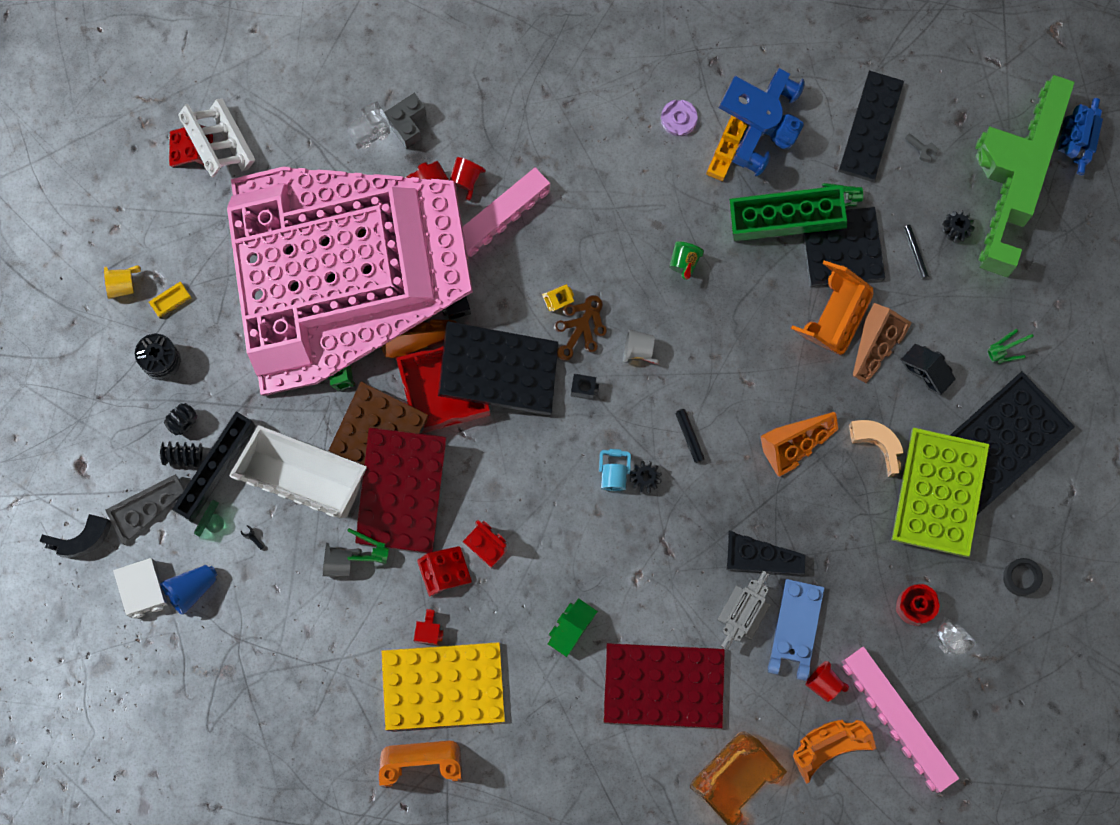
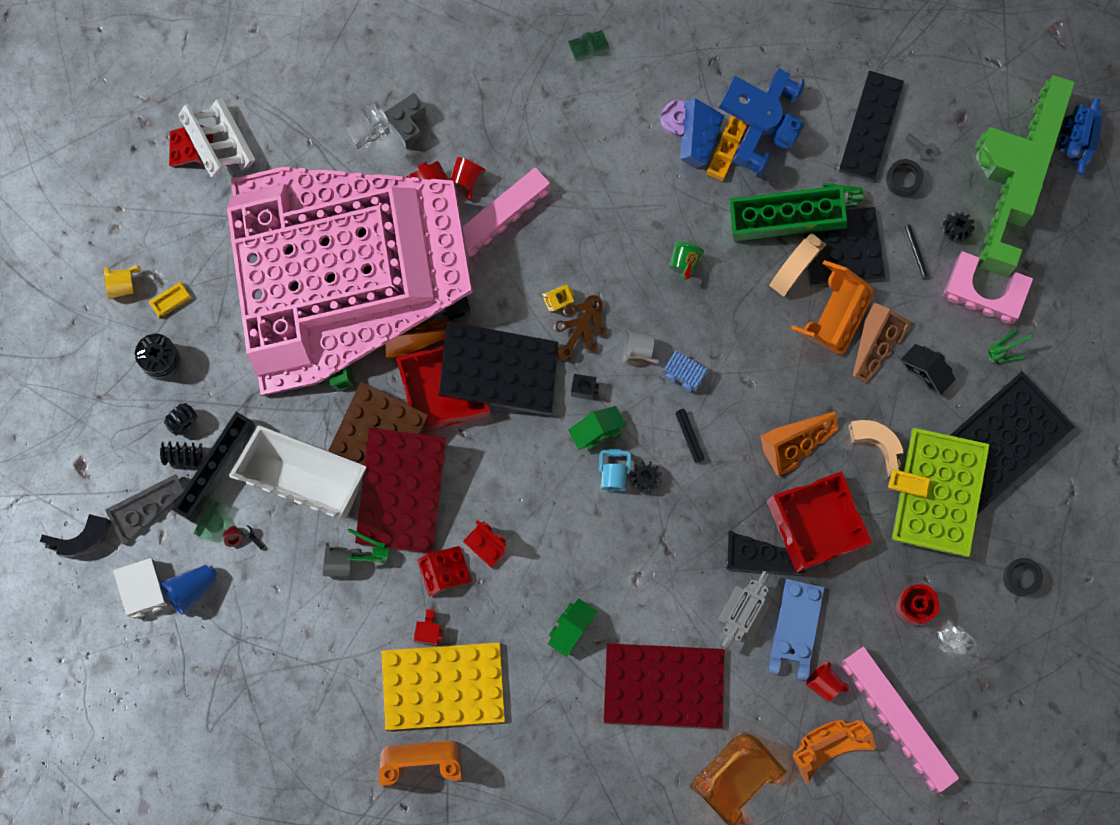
none -> dark red tile [222,526,243,547]
none -> clear green tile [568,30,609,60]
none -> green brick [568,406,627,450]
none -> medium blue brick [663,351,708,392]
none -> blue wedge [680,98,725,168]
none -> red tile [767,471,872,573]
none -> light nougat arch [769,233,826,297]
none -> black tyre [886,159,923,197]
none -> yellow tile [888,469,931,498]
none -> bright pink arch [943,251,1033,324]

